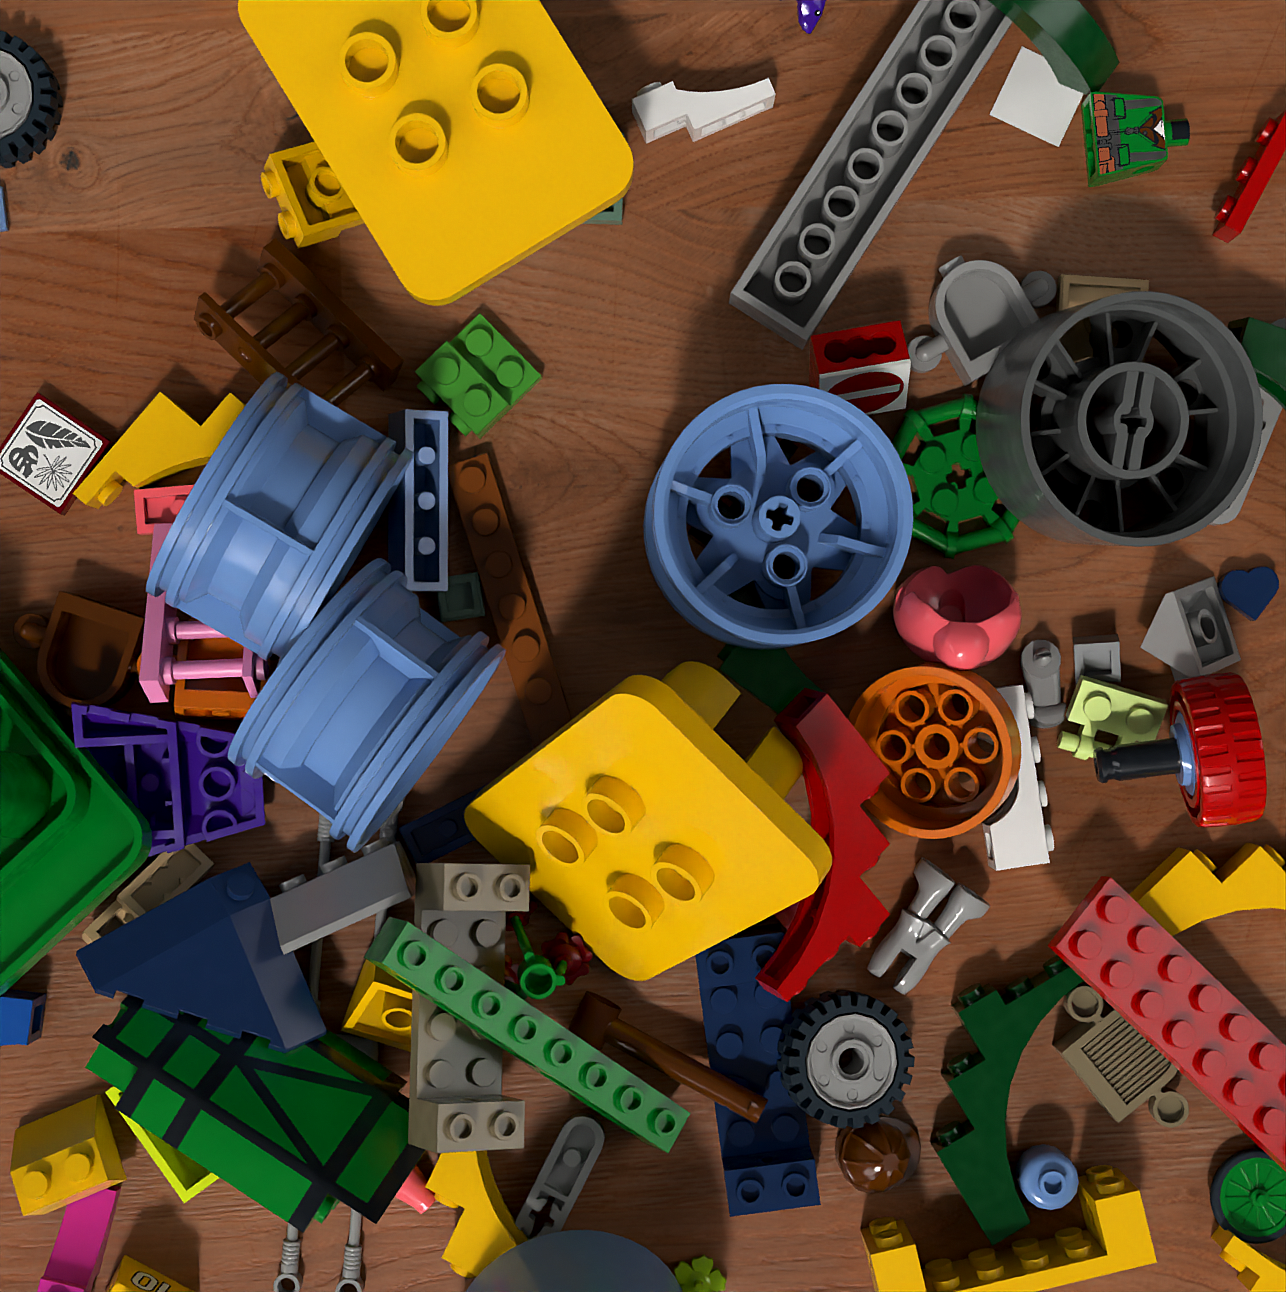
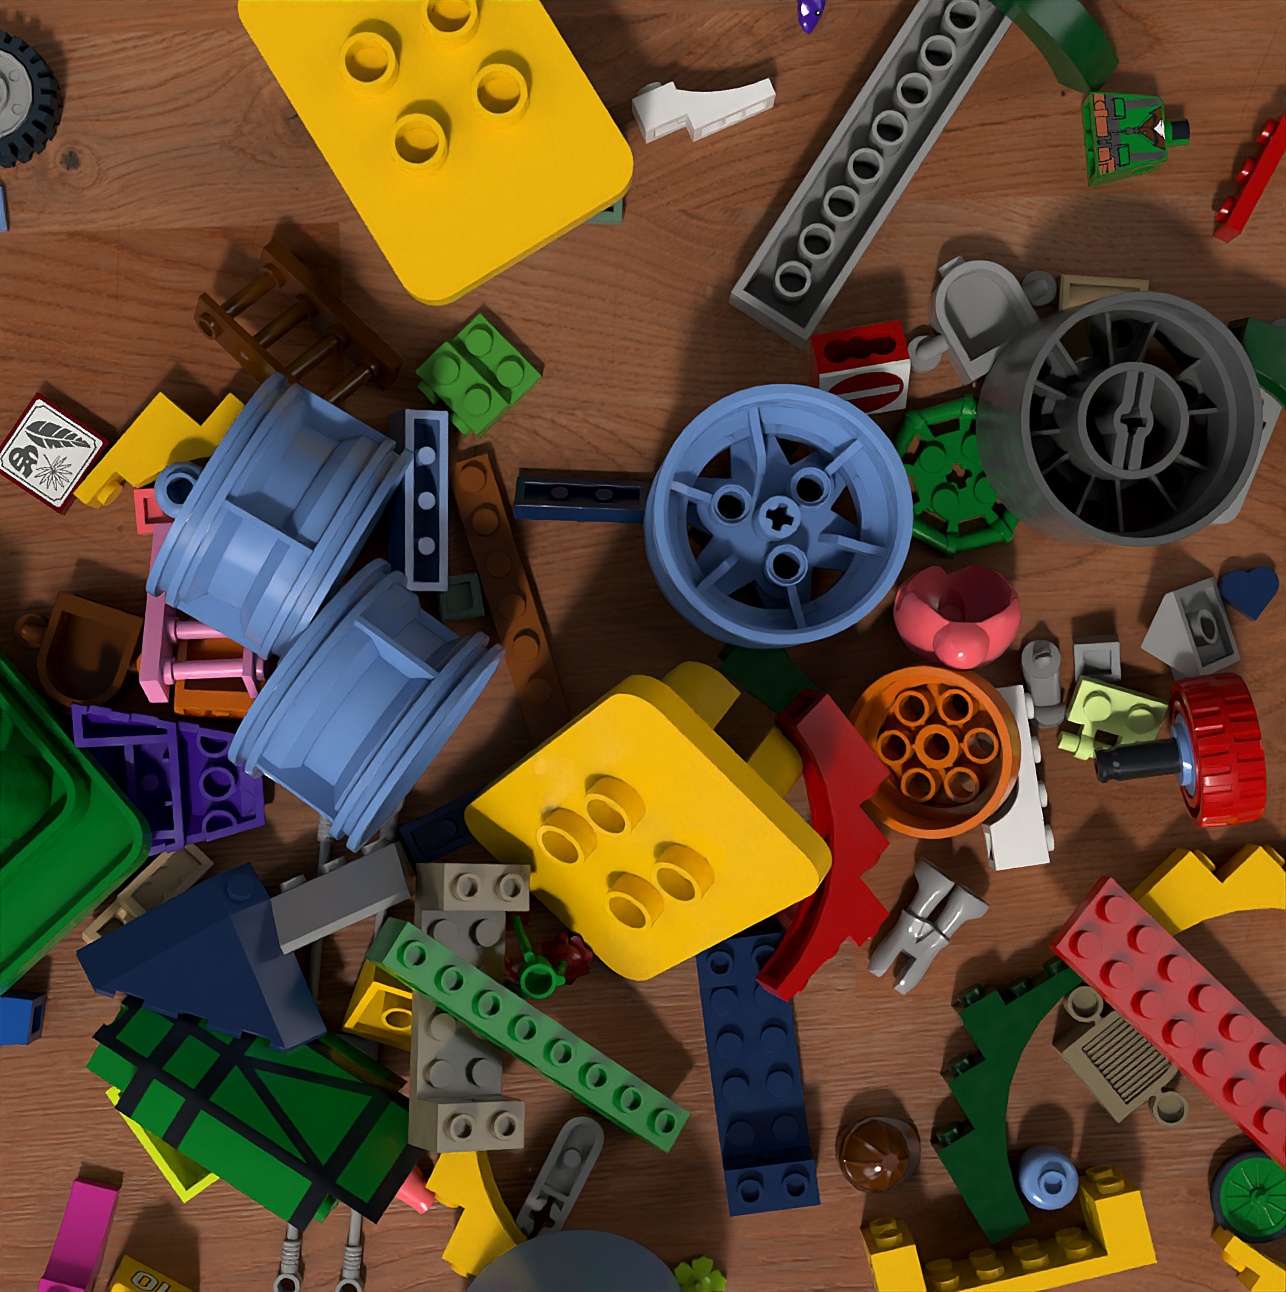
yellow slope [10,1095,127,1216] -> none
yellow plate [261,141,365,249] -> none
reddish brown piece [567,991,768,1124] -> none
wheel [777,990,915,1129] -> none
white sticker [990,46,1083,147] -> none
none -> medium blue head [154,462,205,519]
none -> dark blue plate [514,477,649,524]

